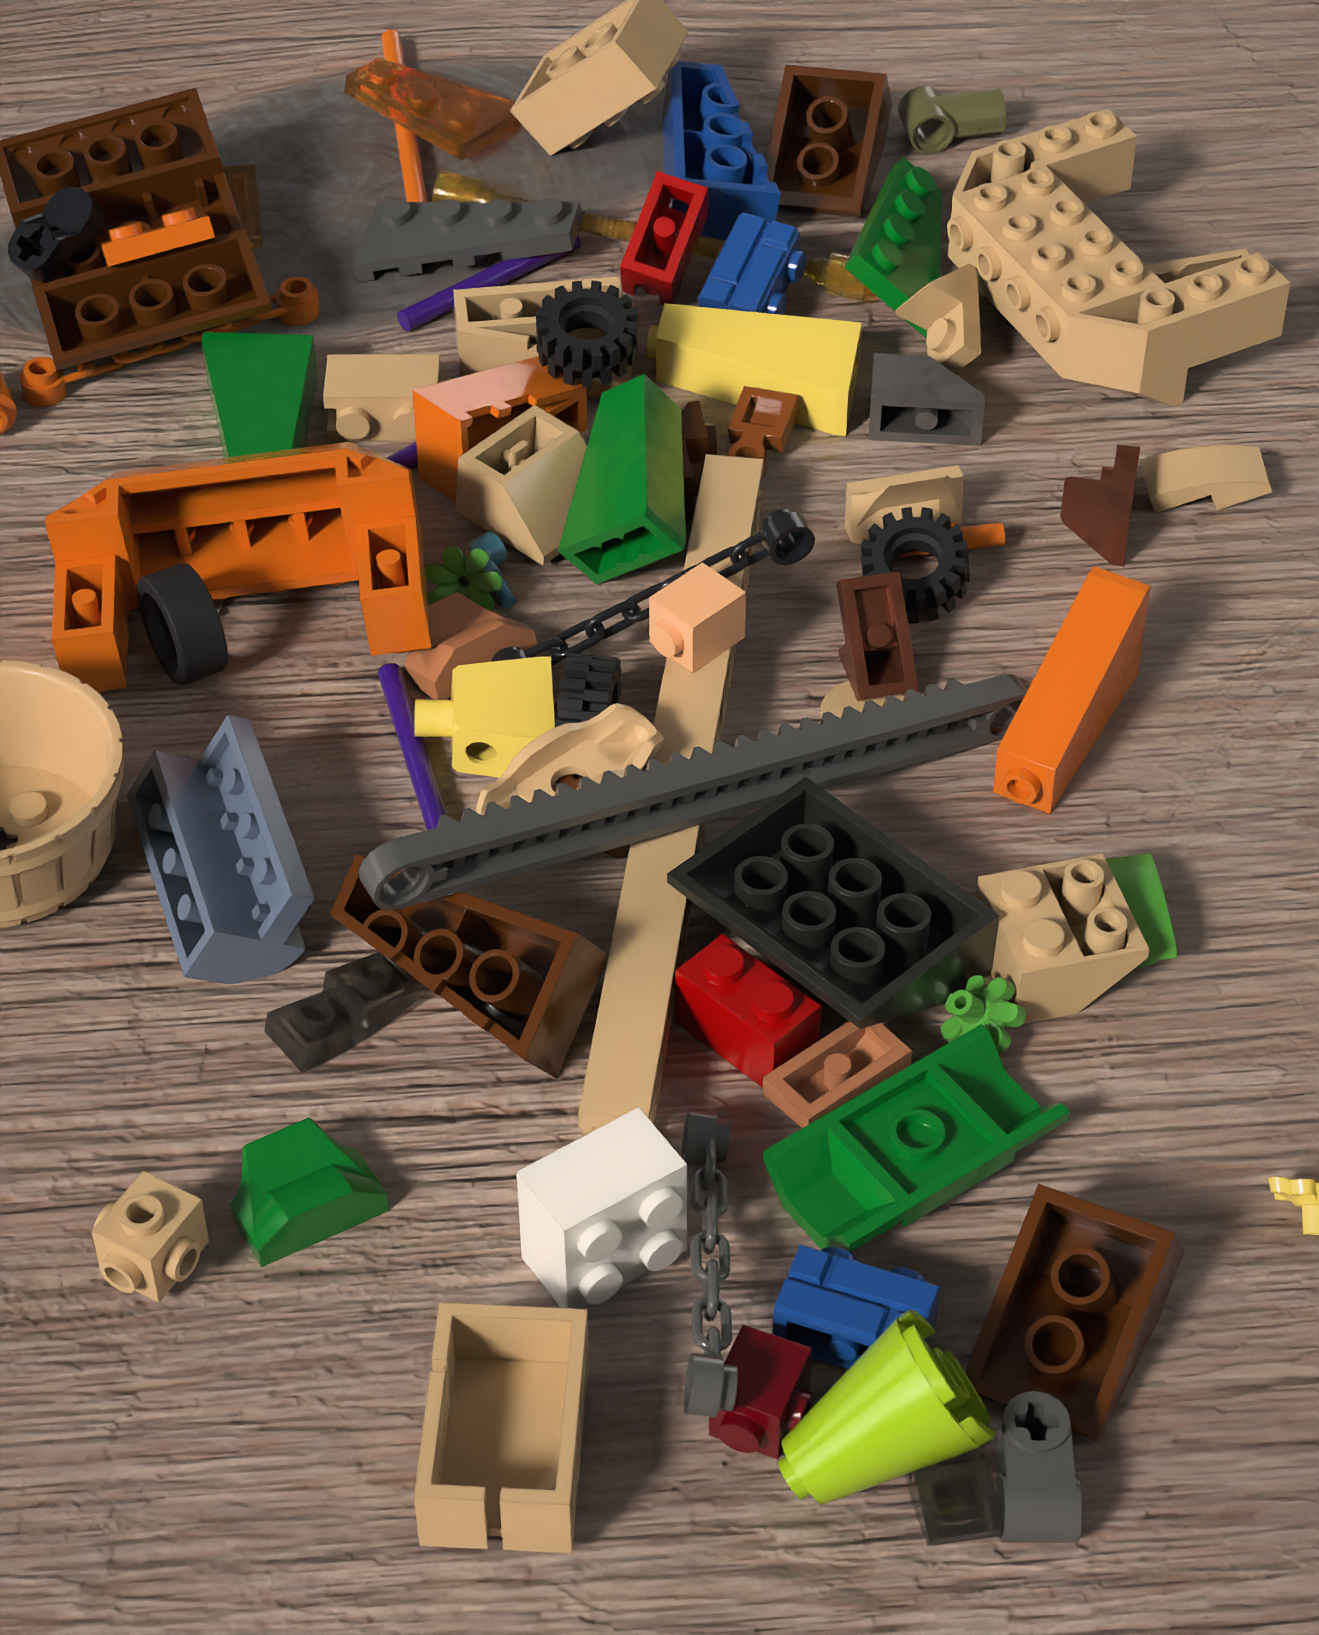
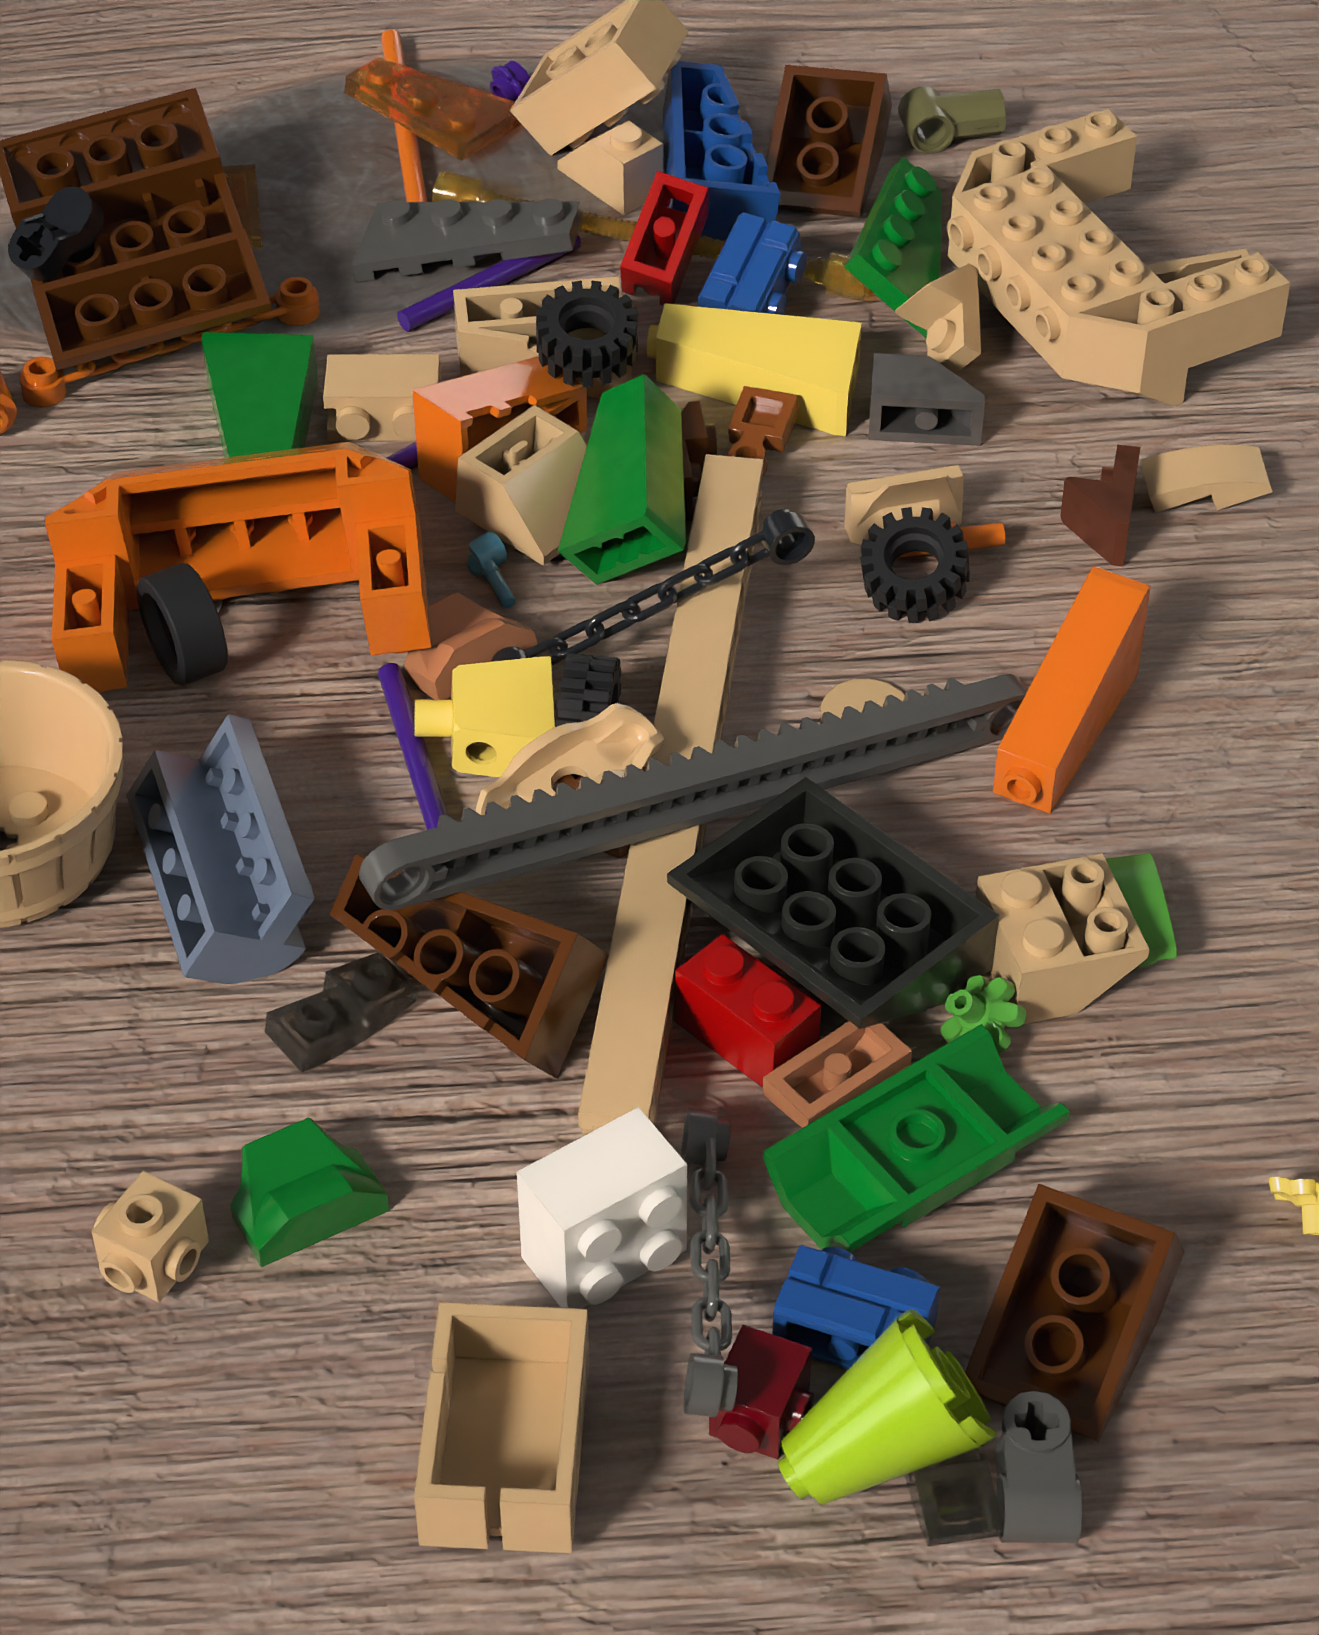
orange plate [100,207,215,267] -> none
bright green plant [425,546,502,611] -> none
light nougat brick [649,562,746,673] -> none
copper slope [836,571,919,701] -> none
none -> dark purple plate [490,60,530,107]
none -> tan slope [557,121,663,215]

